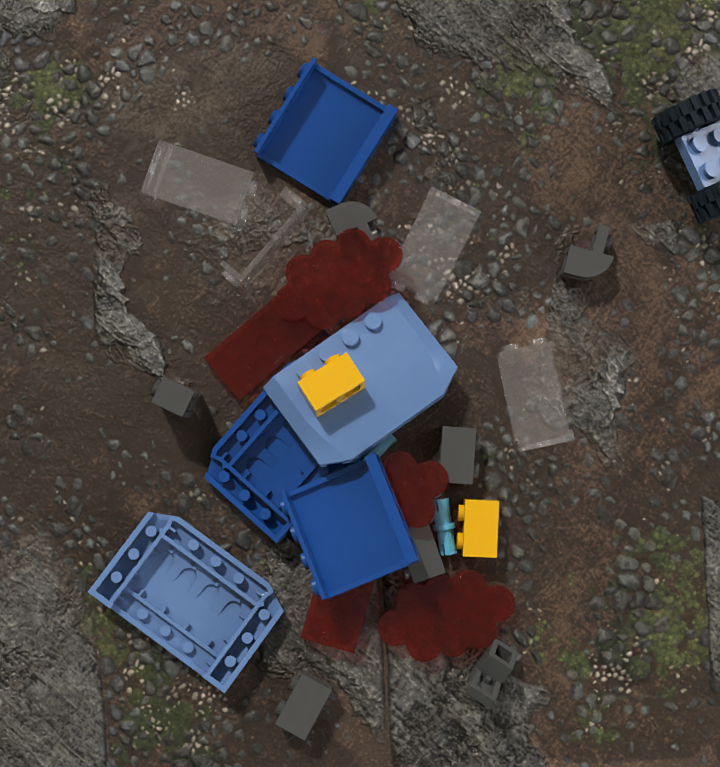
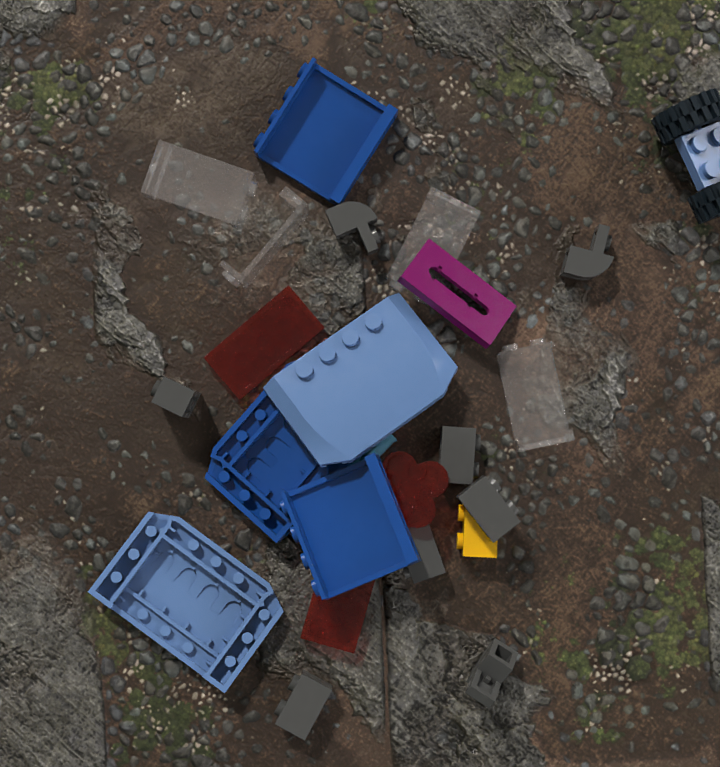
clear red plate [274,228,403,330] -> none
yellow brick [297,352,365,417] -> none
clear red plate [378,569,515,662] -> none
medium azure pin [431,498,457,556] -> none
none -> magenta piece [397,239,516,349]
none -> dark grey brick [456,475,521,543]

